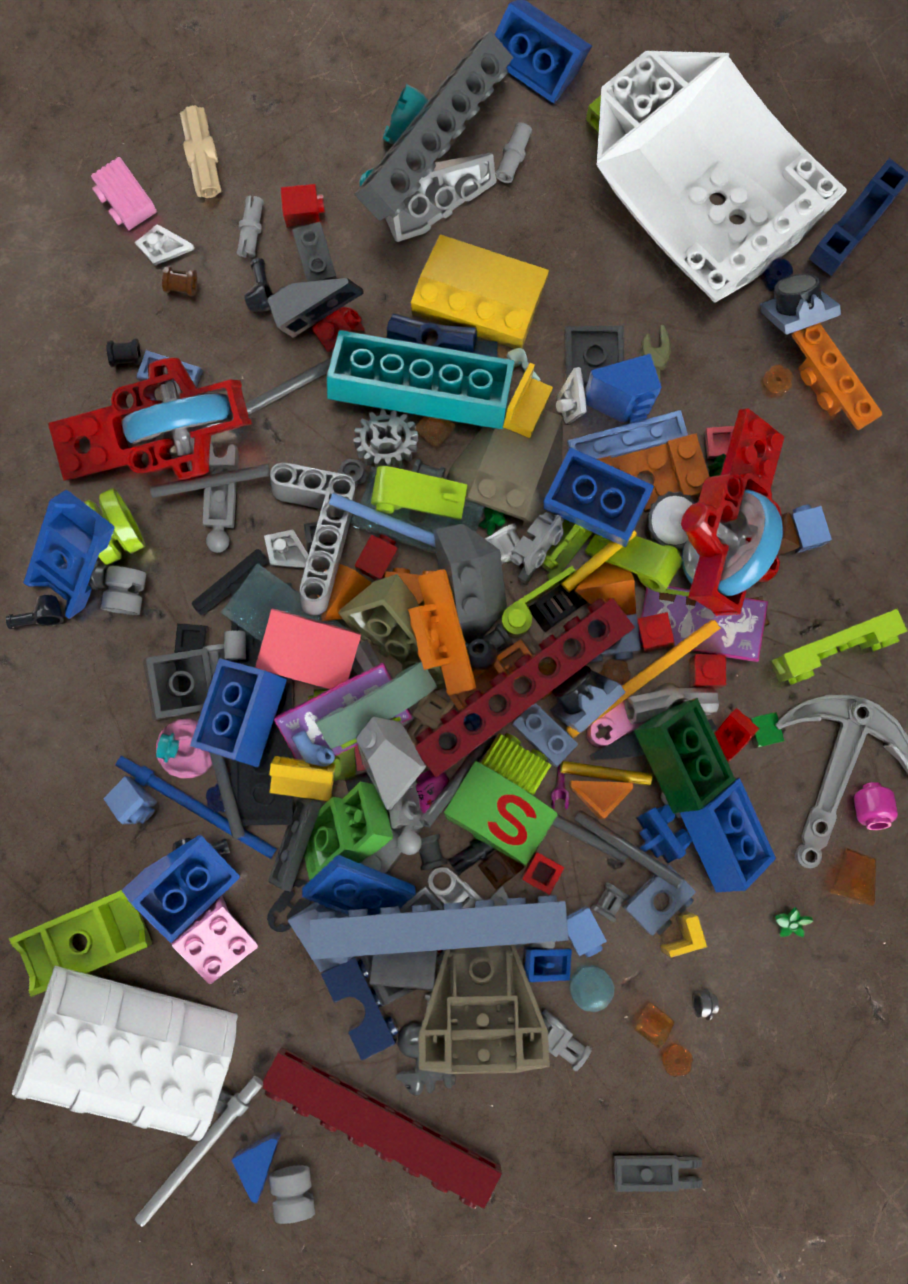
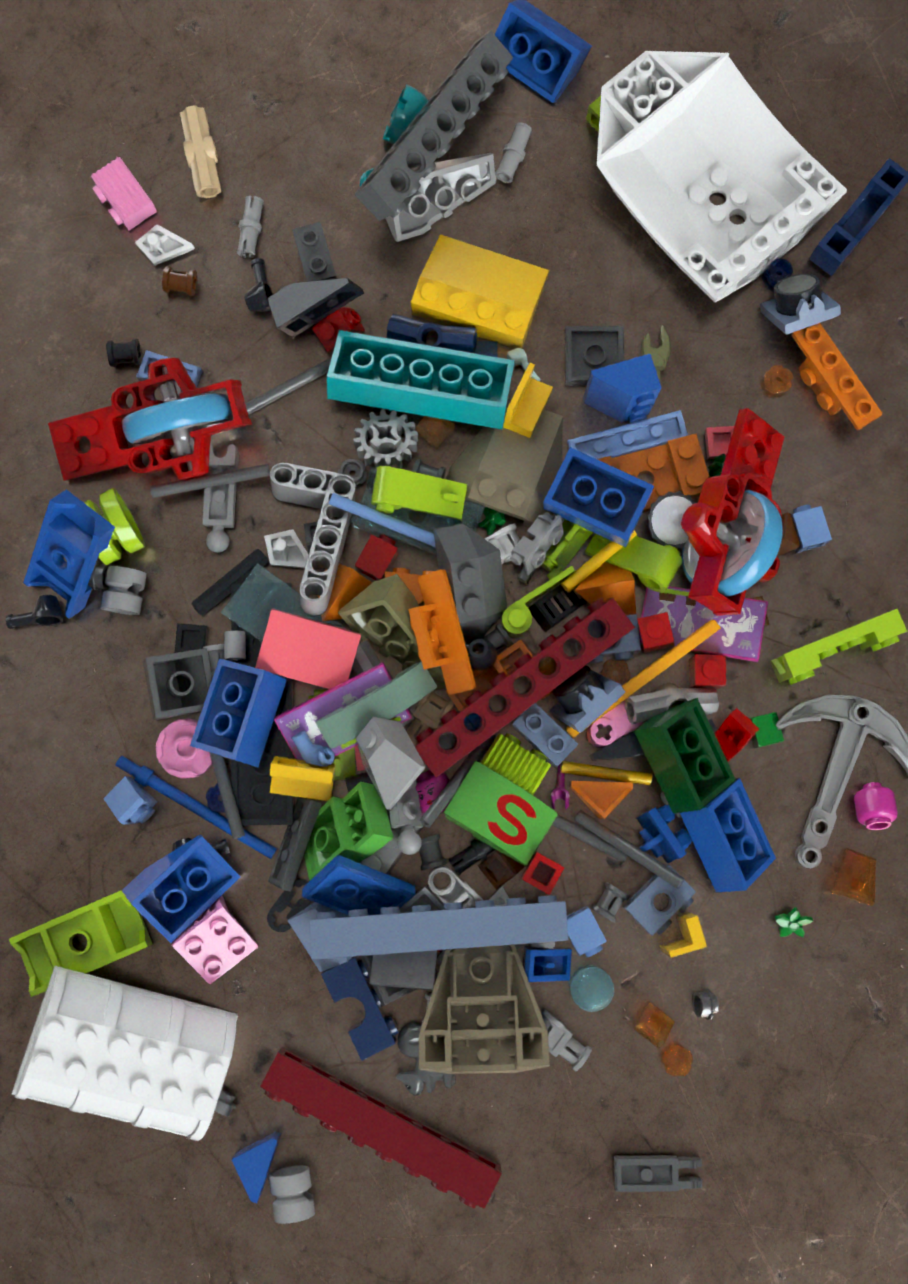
light grey bar [135,1076,263,1226] -> none
teal plate [156,733,180,763] -> none
red brick [280,184,325,227] -> none
white piece [556,367,587,424] -> none

